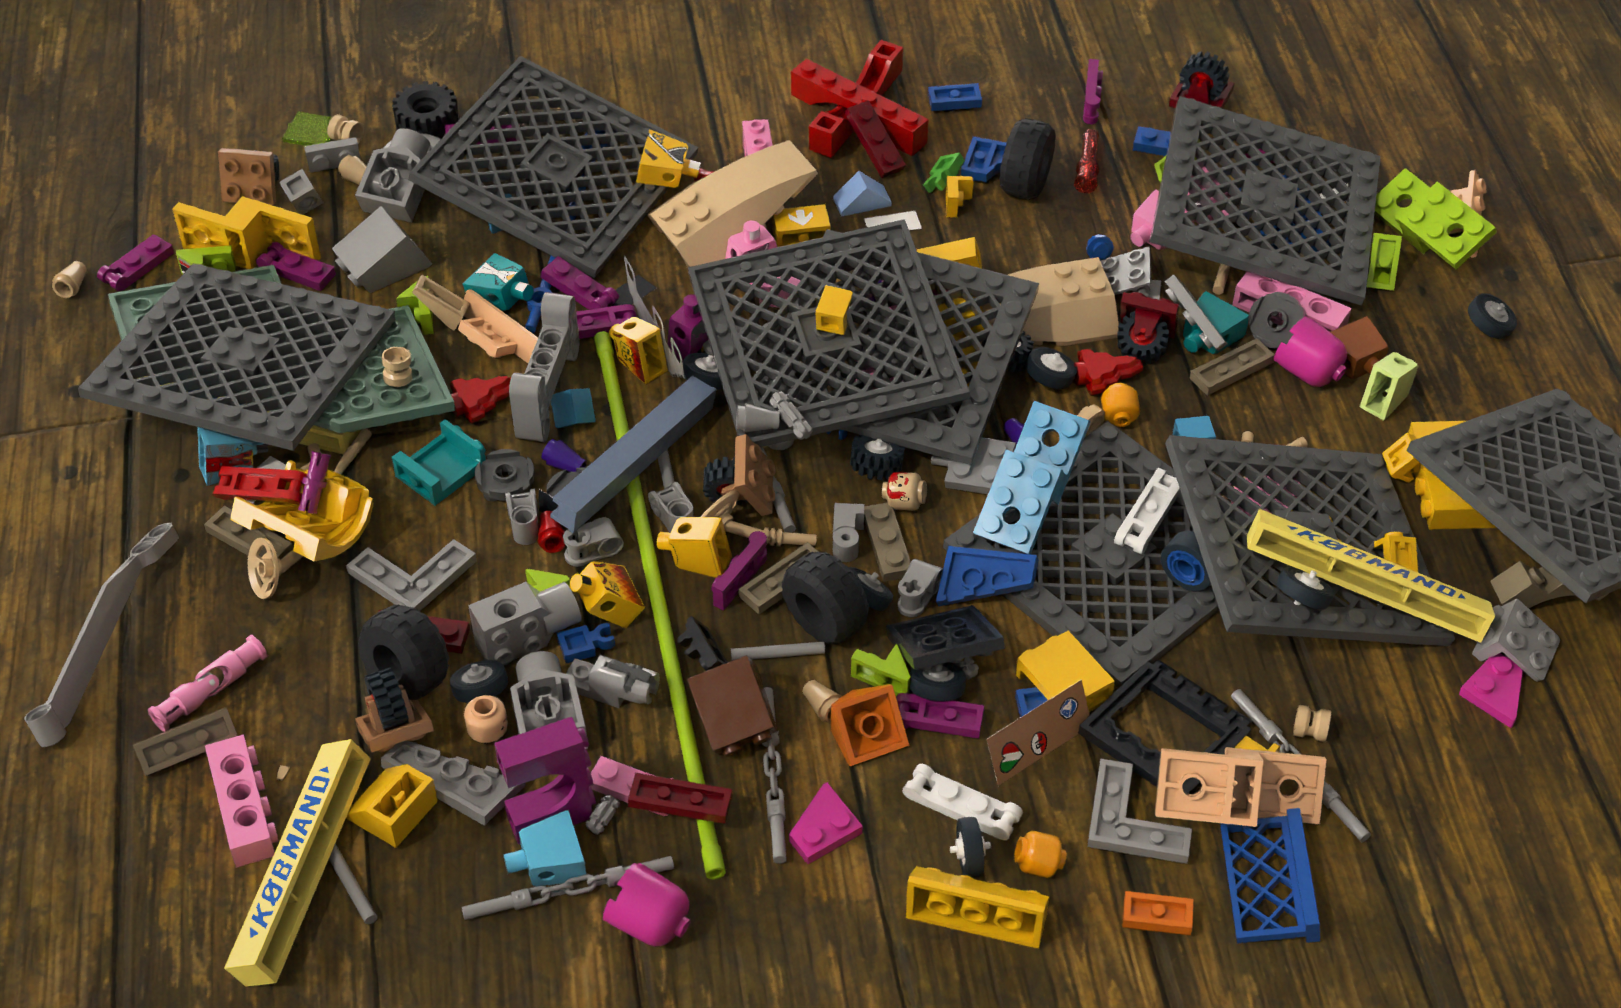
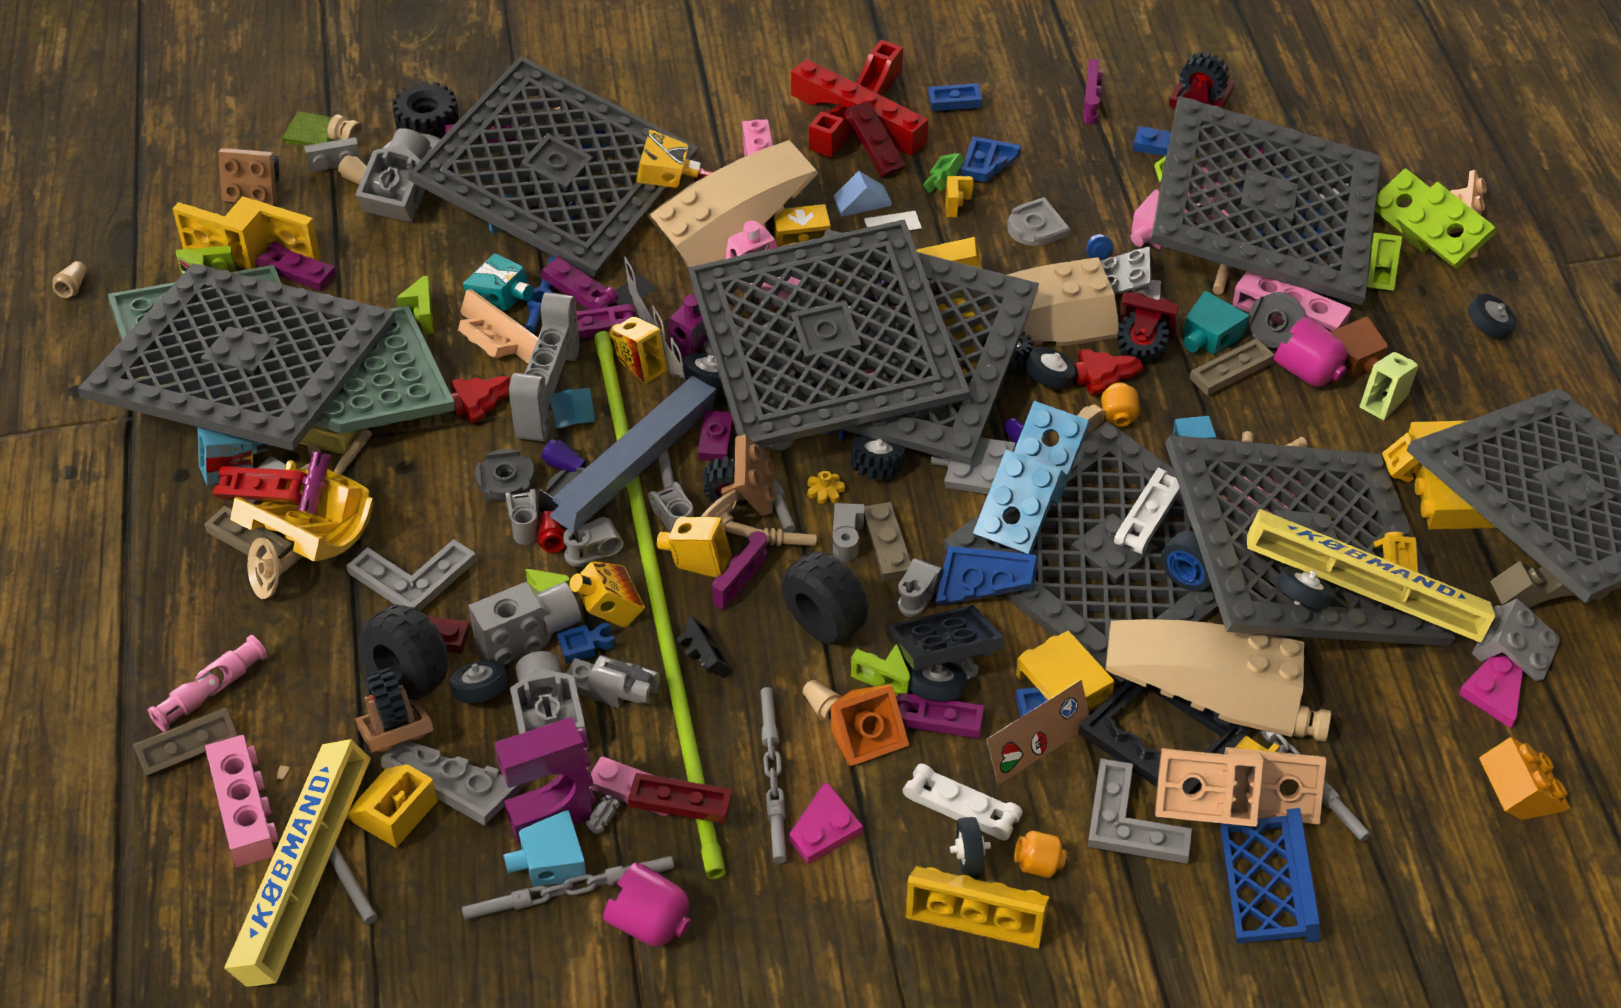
light grey piece [24,523,179,747] -> none
magenta plate [97,234,174,291] -> none
light grey brick [279,169,323,215] -> none
light grey slope [332,206,432,293] -> none
tan wheel [382,347,412,387] -> none
teal panel [392,420,486,506] -> none
tan slope [412,275,470,331] -> none
light nougat head [464,695,508,743] -> none
reddish brown slope [687,655,778,757] -> none
light grey bar [731,641,825,661] -> none
light grey cone [736,403,780,433] -> none
dark tan plate [739,542,818,614] -> none
light grey axle [770,391,813,440] -> none
yellow panel [815,285,853,335] -> none
black wheel [848,567,893,611] -> none
tan head [882,472,927,511] -> none
black tyre [999,118,1056,200] -> none
clear red pin [1074,129,1099,193] -> none
orange plate [1122,891,1194,935] -> none
light grey plate [1165,275,1227,351] -> none
none -> magenta plate [698,411,733,461]
none -> yellow plant [807,471,845,504]
none -> light grey tile [1007,197,1071,246]
none -> tan wedge [1105,619,1304,737]
none -> light orange slope [1479,737,1570,820]

